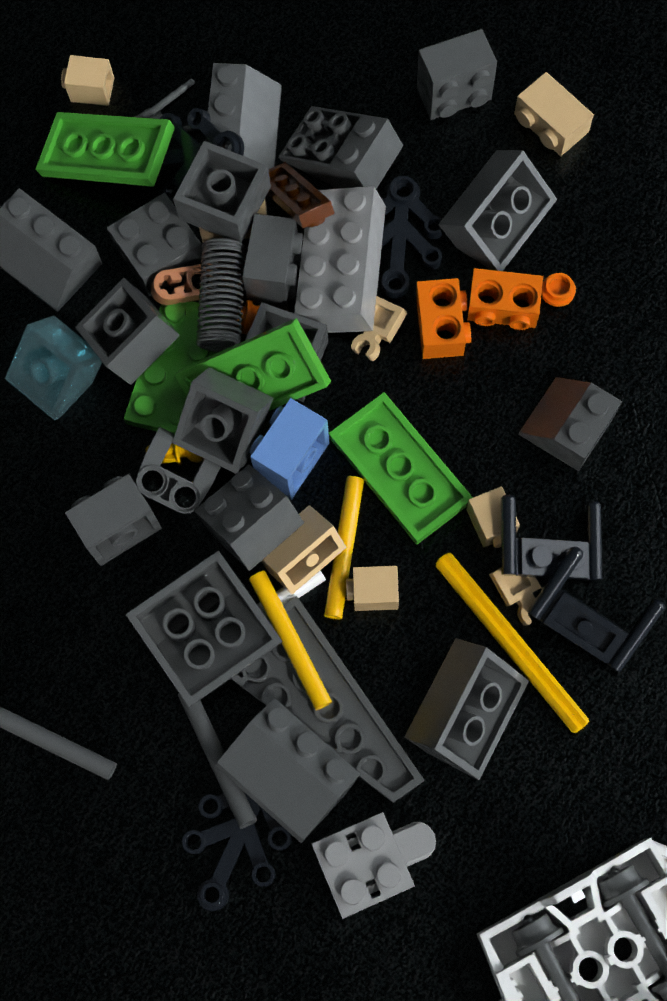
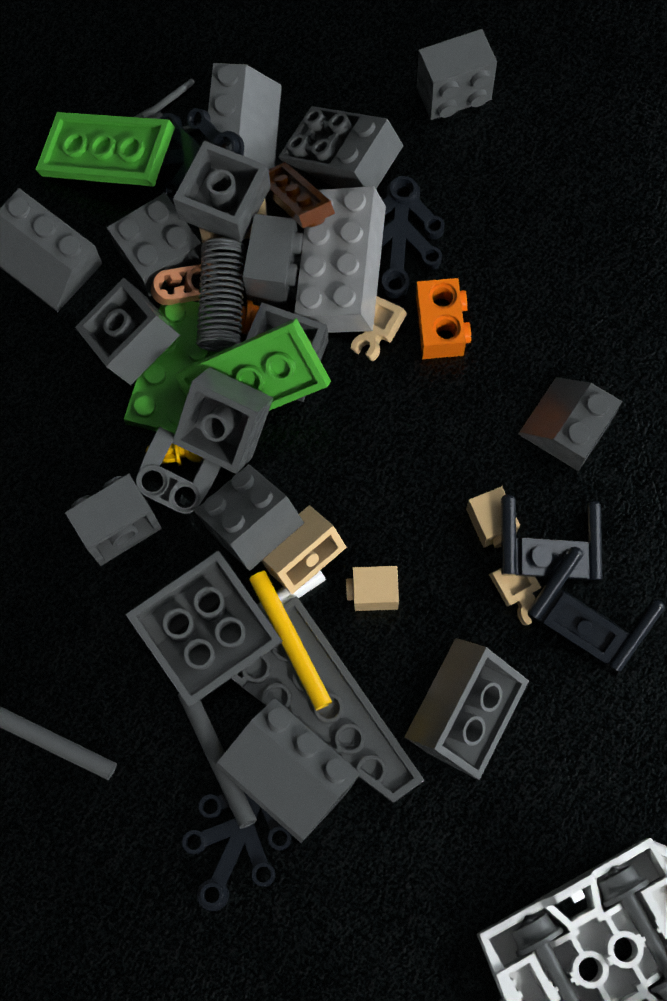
clear light blue slope [5,316,102,421] -> none
tan brick [61,55,114,106] -> none
medium blue brick [250,398,329,500] -> none
light grey brick [312,812,436,919] -> none
yellow piece [324,476,364,619] -> none
bright green plate [329,392,473,545] -> none
yellow axle [436,552,589,733] -> none
dark grey slope [438,150,557,271] -> none
orange brick [467,268,543,330] -> none
tan brick [514,72,594,156] -> none
orange plate [541,273,576,307] -> none

